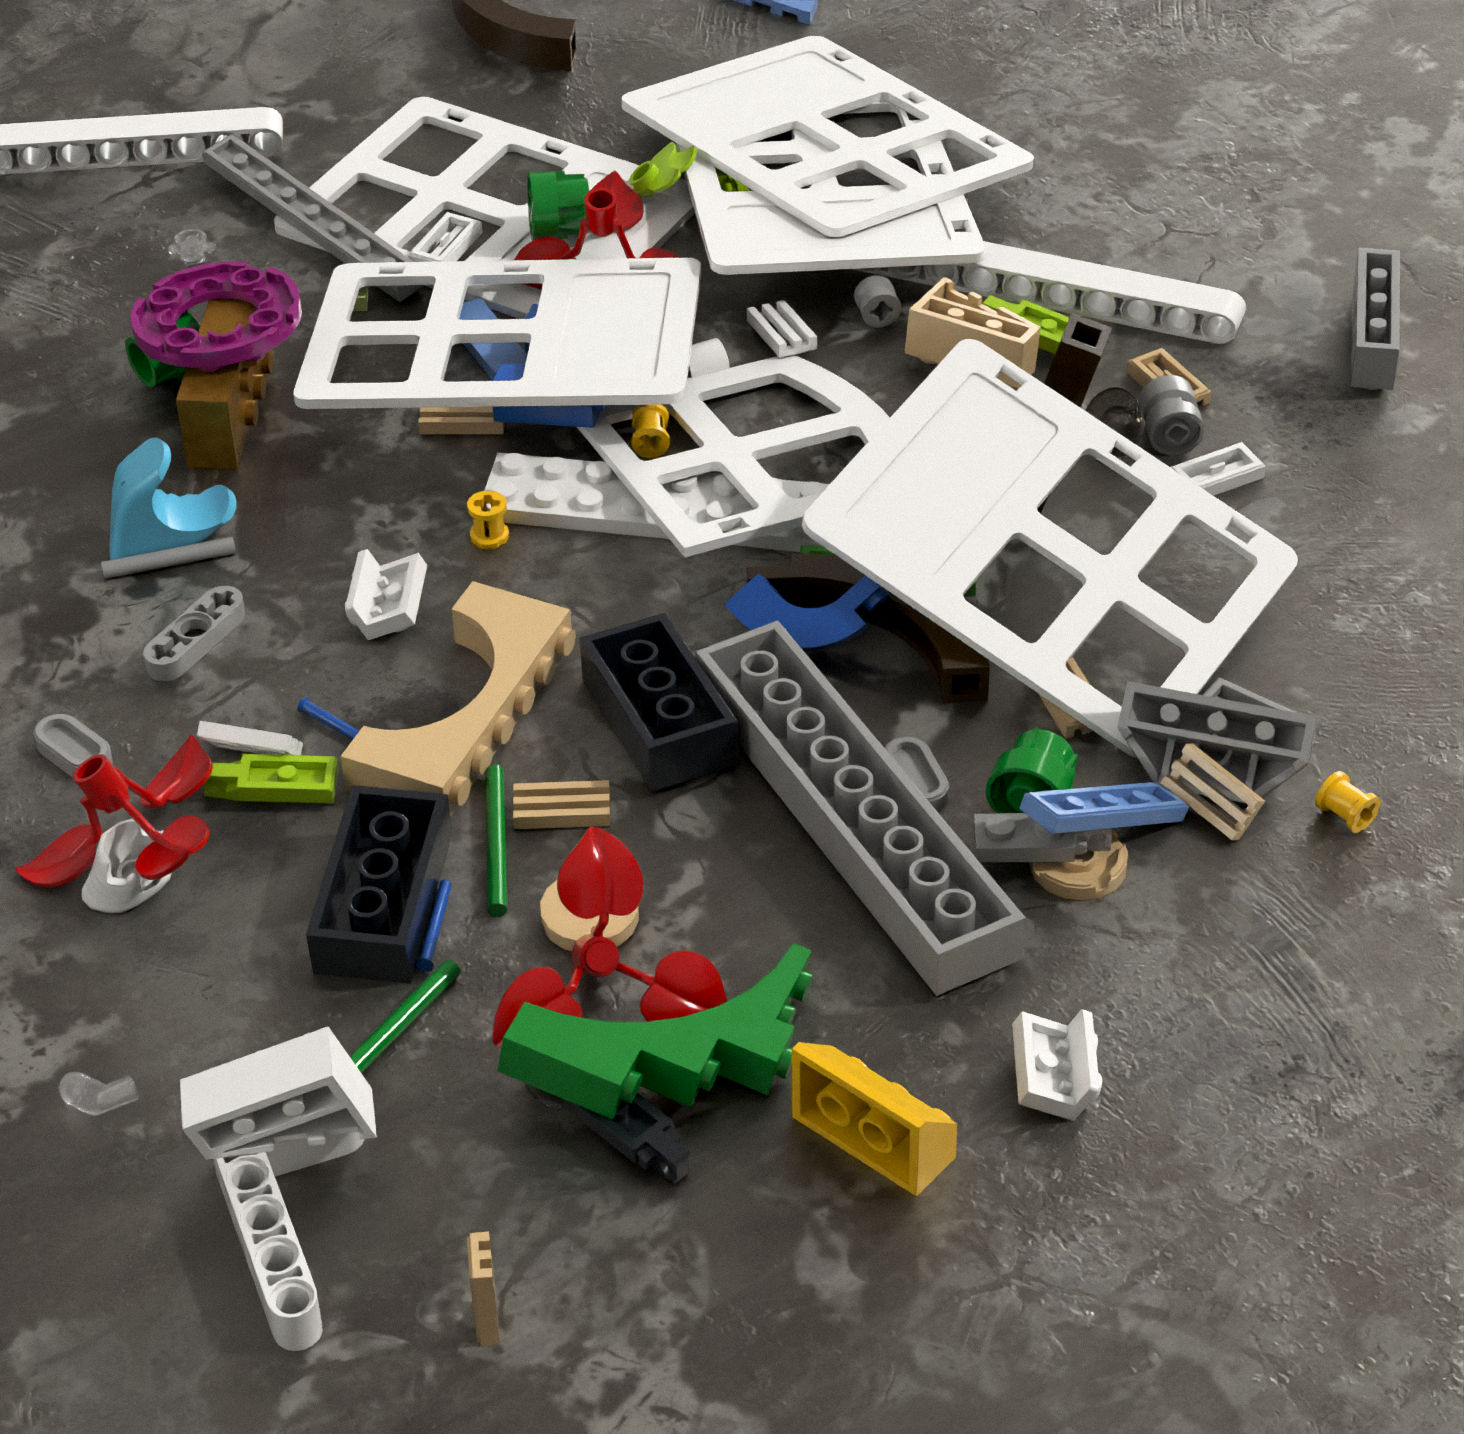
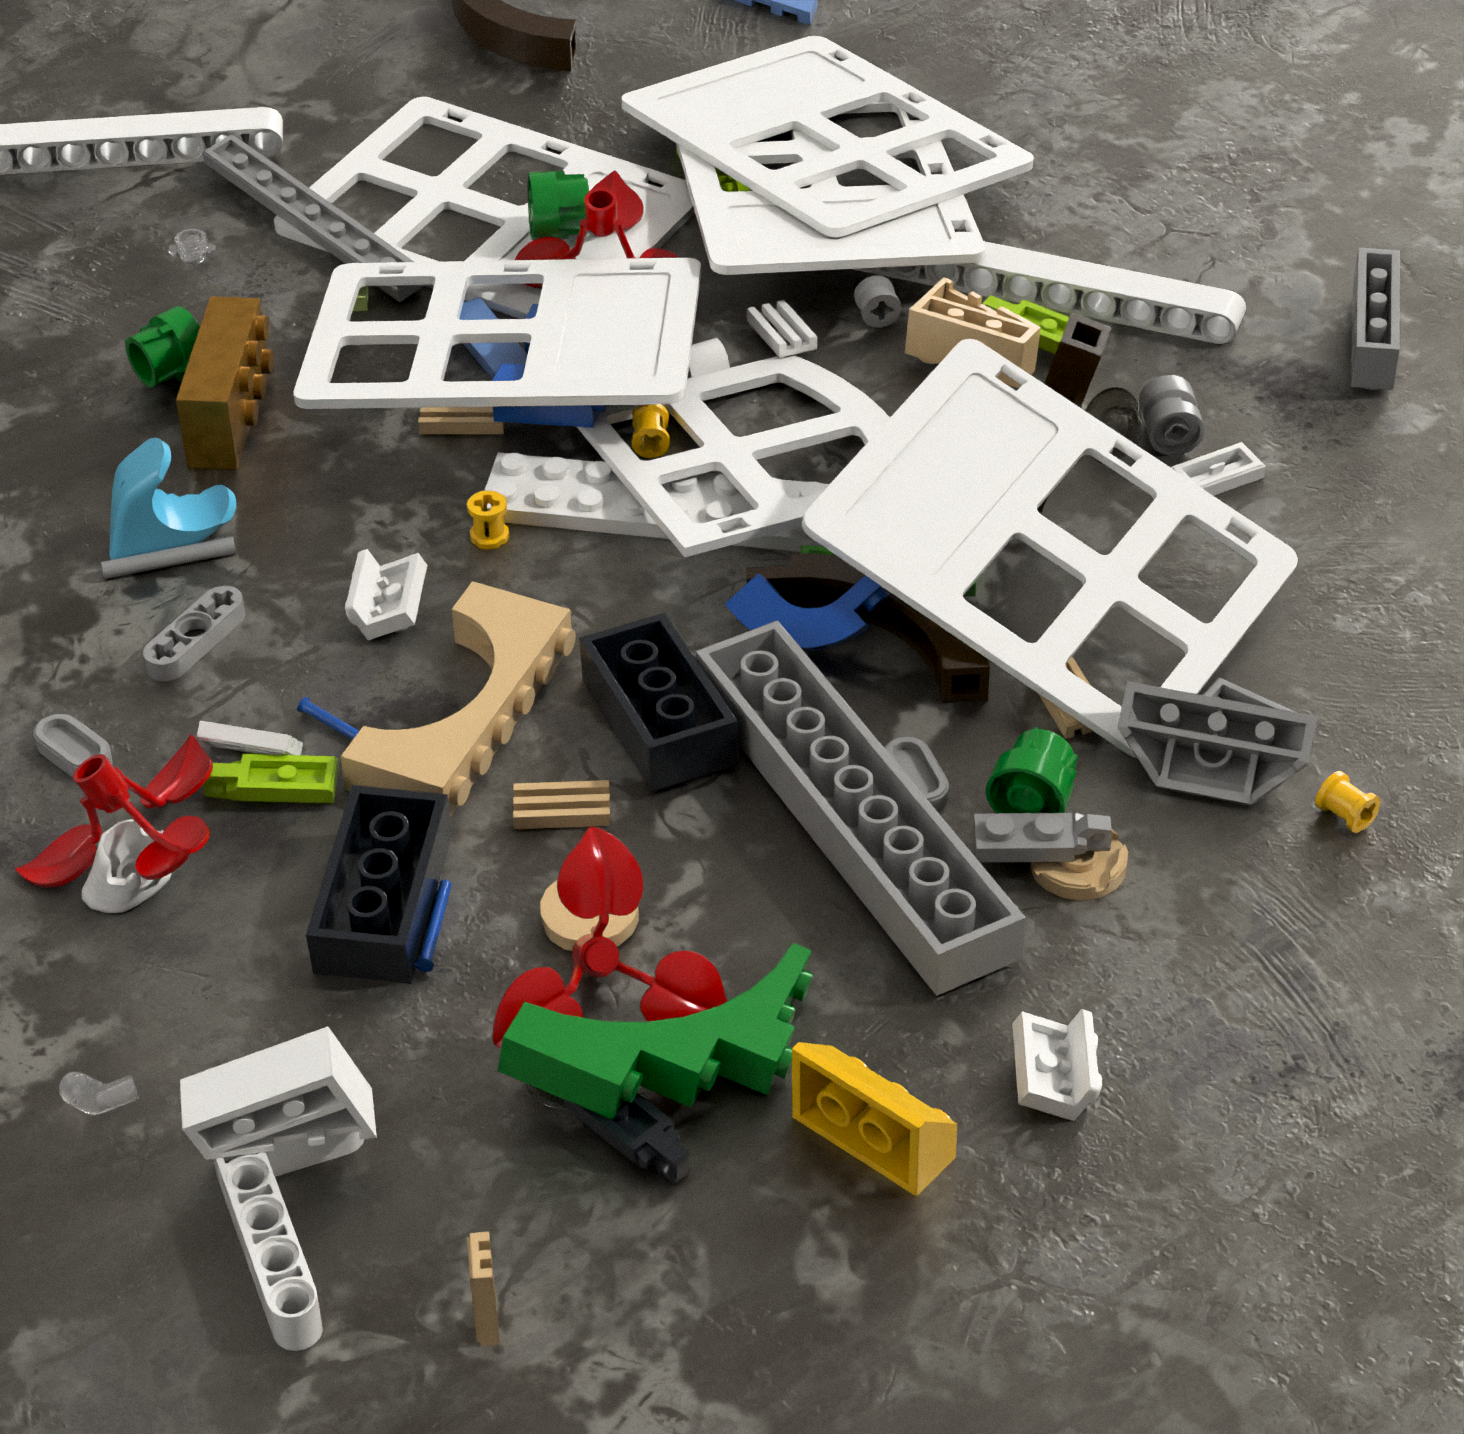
magenta plate [130,261,302,372] -> none
green bar [349,959,461,1074] -> none
white tile [408,212,482,262] -> none
green bar [485,765,507,917] -> none
lime plate [629,142,697,197] -> none
medium blue tile [1019,782,1189,834] -> none
tan tile [1127,348,1211,406] -> none
tan tile [1160,744,1265,840] -> none

